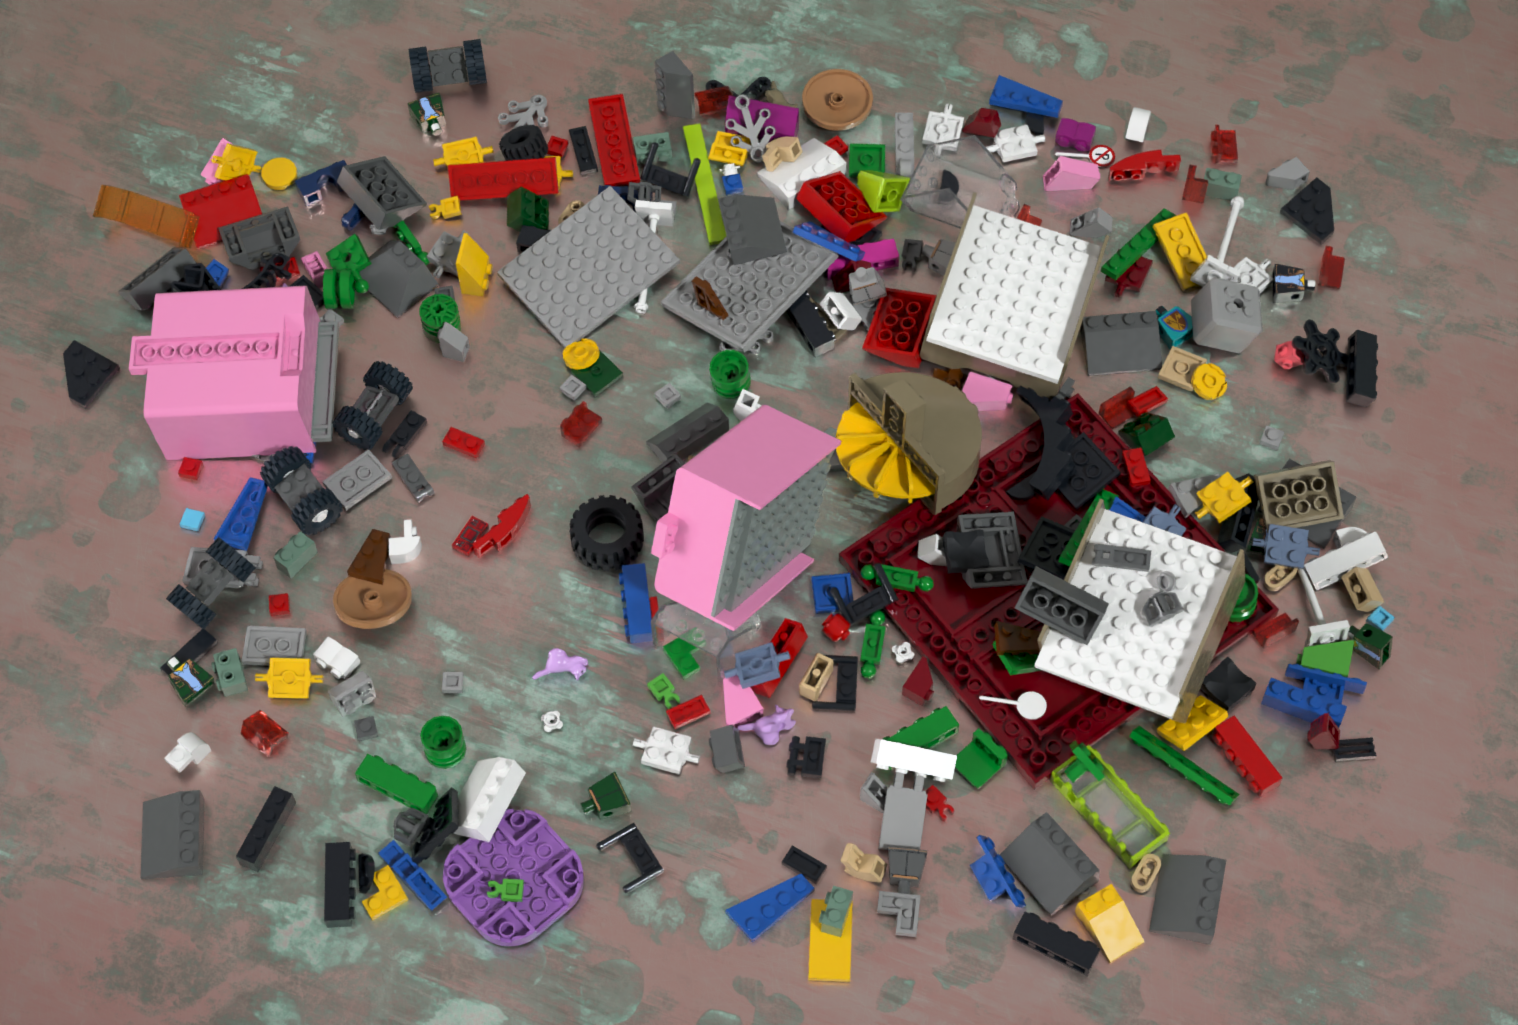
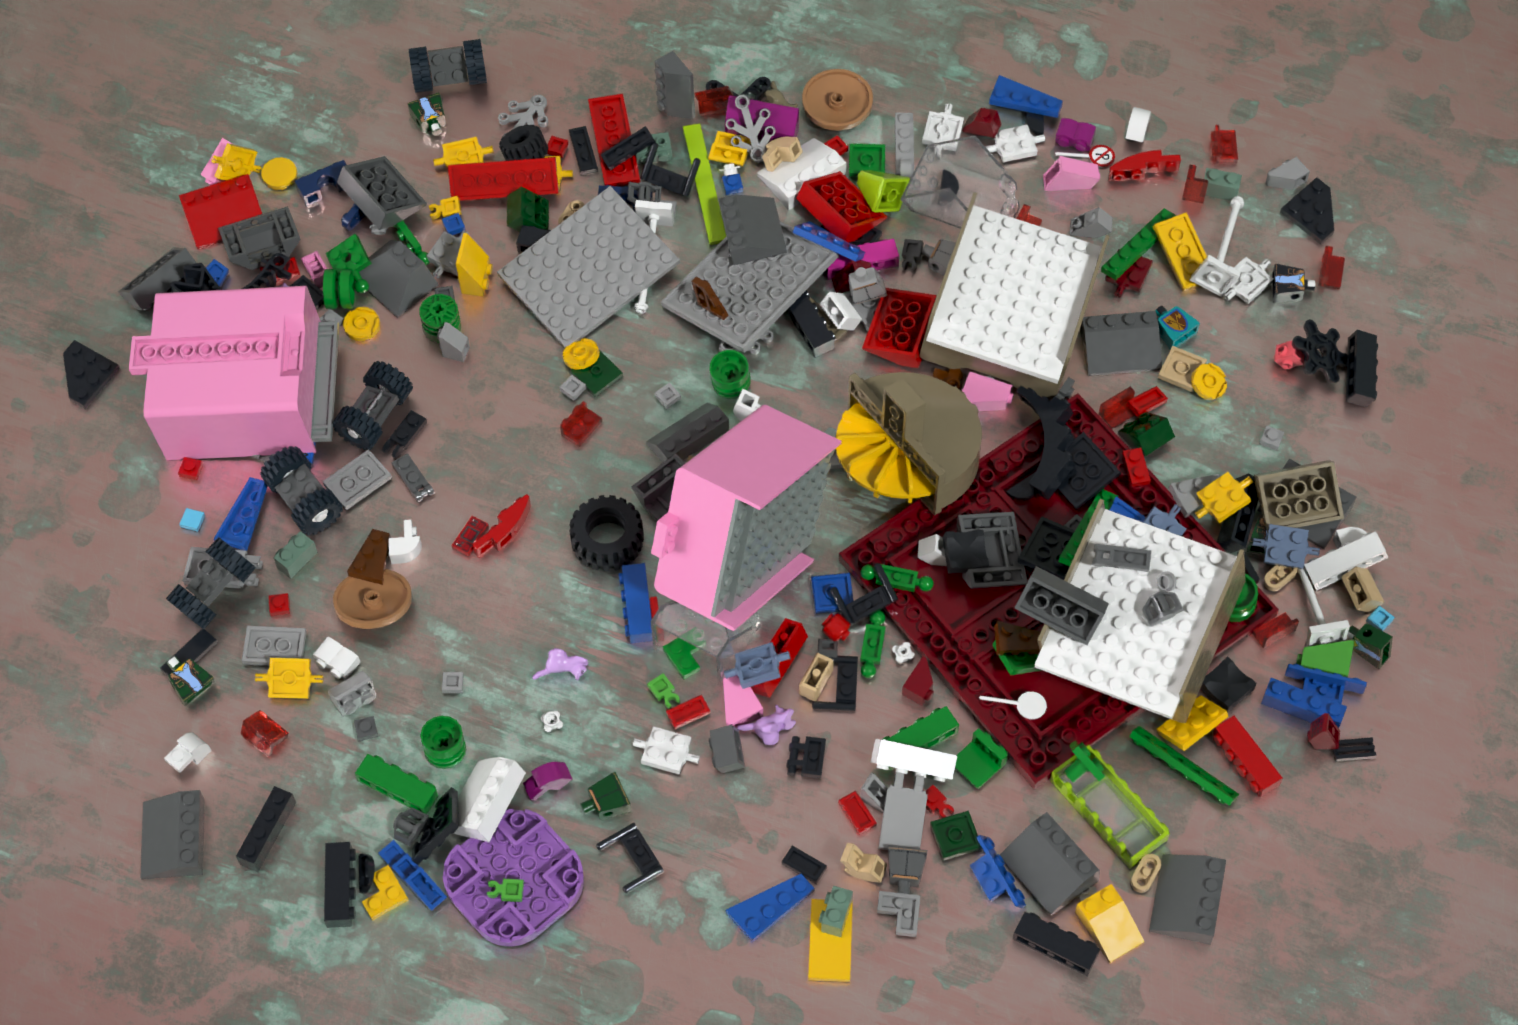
clear orange windscreen [93,185,200,248] -> none
sand green brick [211,648,248,697] -> none
red plate [442,427,485,459] -> none
light grey plate [1191,277,1263,353] -> none
none -> yellow tile [343,307,380,341]
none -> blue plate [442,213,466,235]
none -> magenta brick [523,762,573,801]
none -> black tile [601,126,655,170]
none -> dark grey tile [818,639,838,658]
none -> red tile [838,791,877,835]
none -> dark green plate [930,810,982,861]

